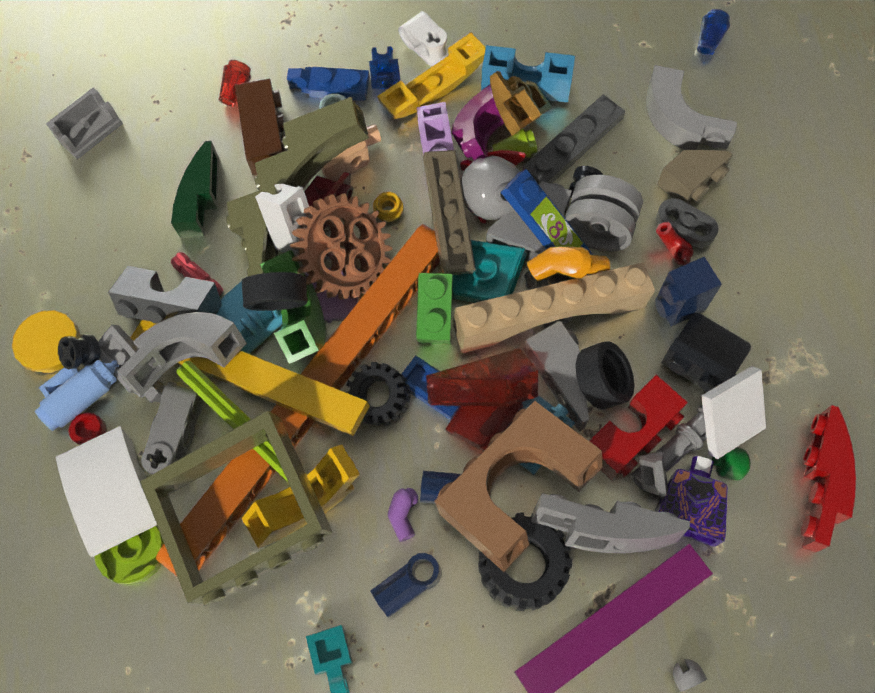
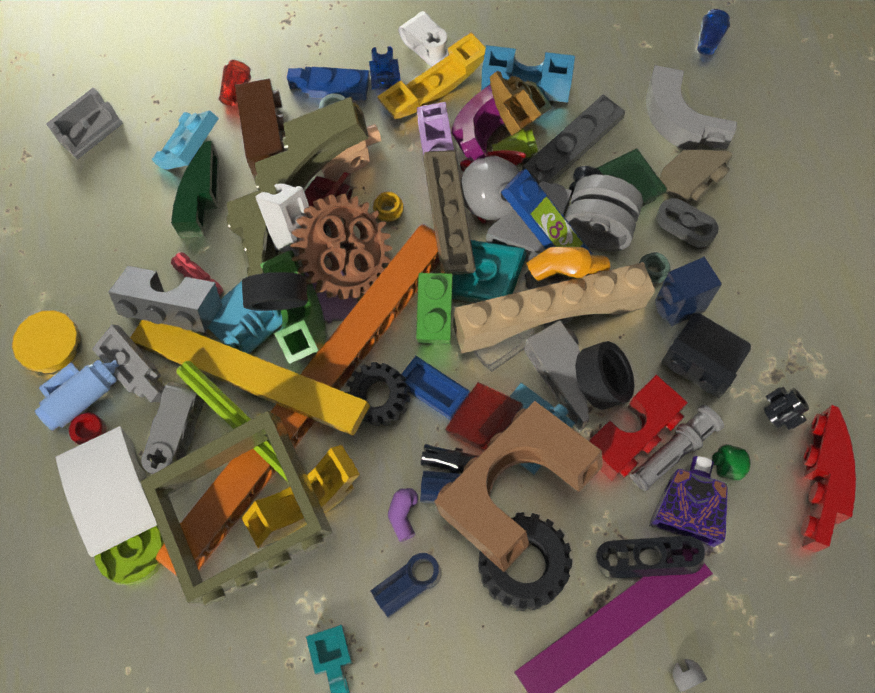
black wheel [58,334,100,370] -> none
light grey arch [117,312,247,396] -> none
clear red slope [426,348,538,407] -> none
light grey slope [531,493,690,554] -> none
light grey slope [639,452,668,497] -> none
red arm [656,222,694,265] -> none
white tile [702,366,766,459] -> none
none -> medium azure plate [152,110,219,170]
none -> black pin [421,444,479,474]
none -> clear green piece [596,148,667,207]
none -> black beam [596,536,705,578]
none -> sand green plate [639,252,670,284]
none -> black gear [763,387,809,430]

